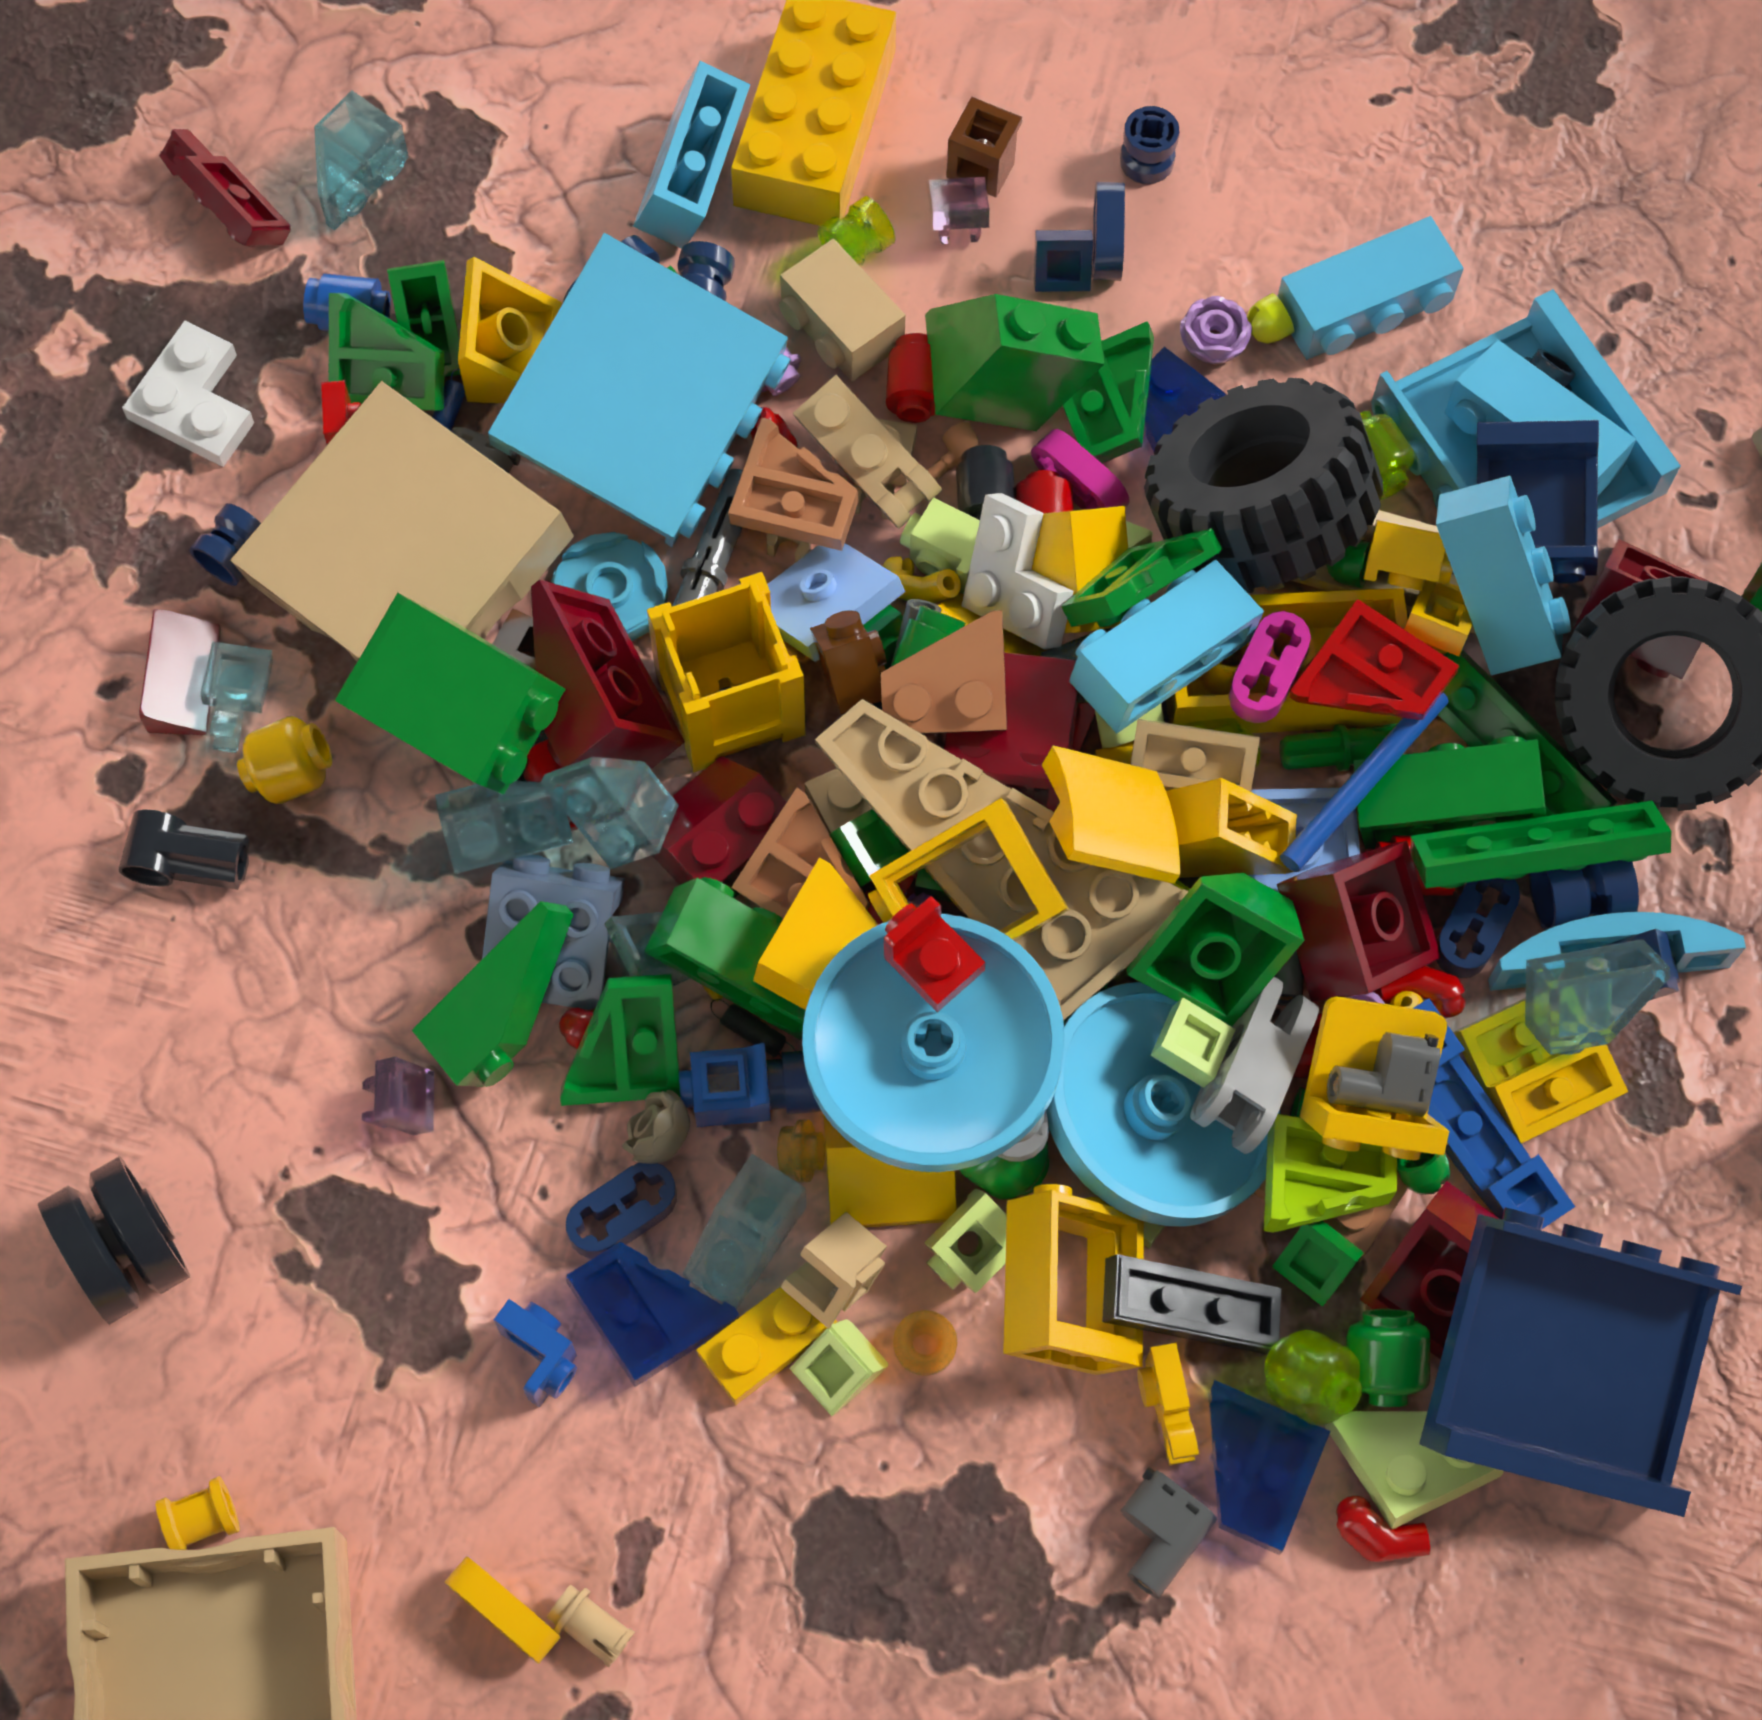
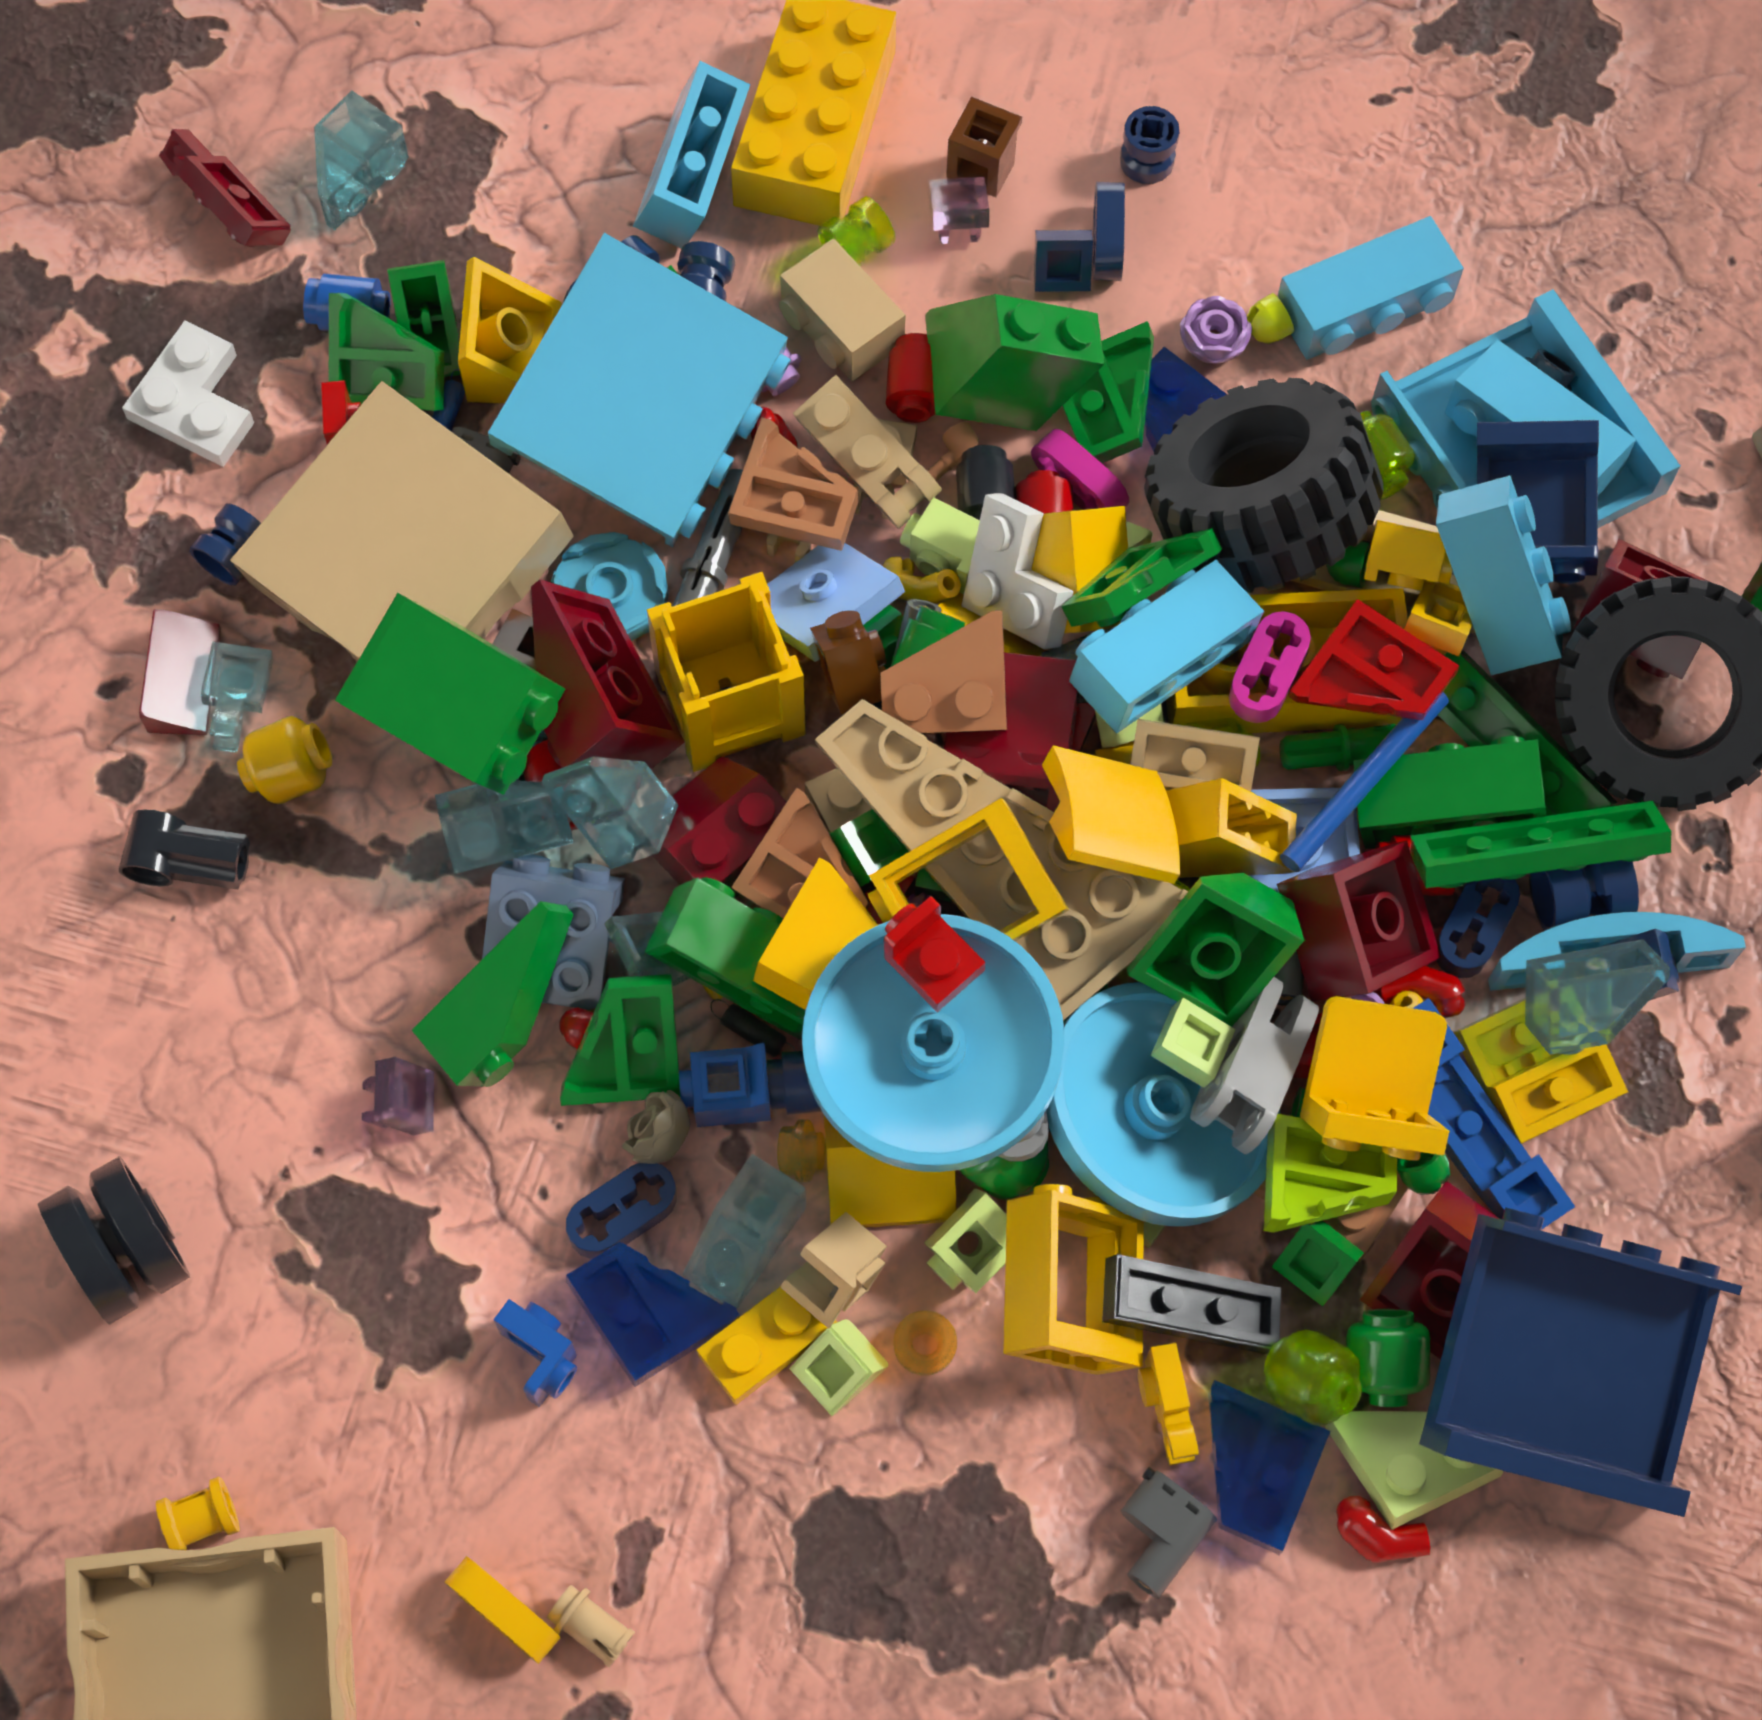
dark grey piece [1327,1032,1440,1117] -> none

